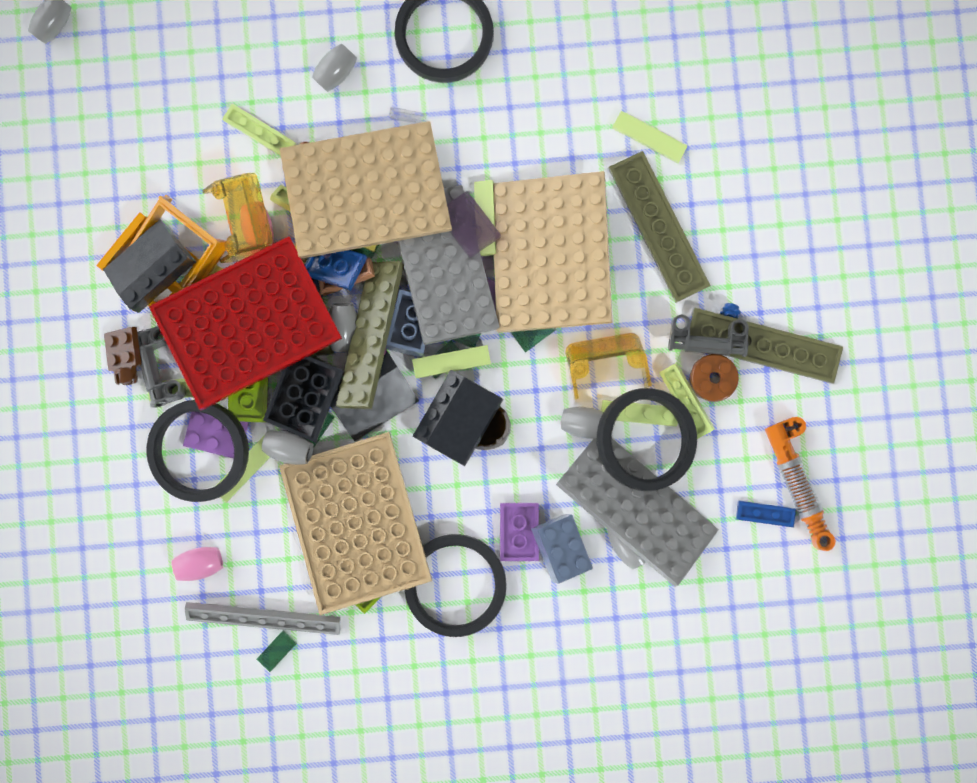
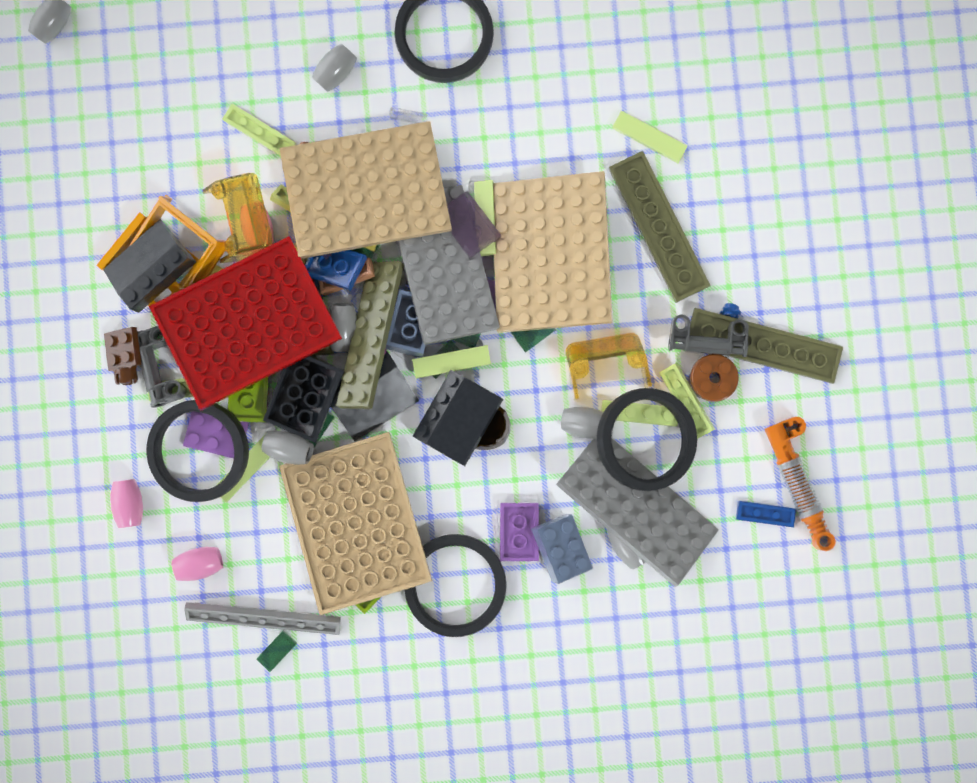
none -> bright pink piece [110,479,143,528]

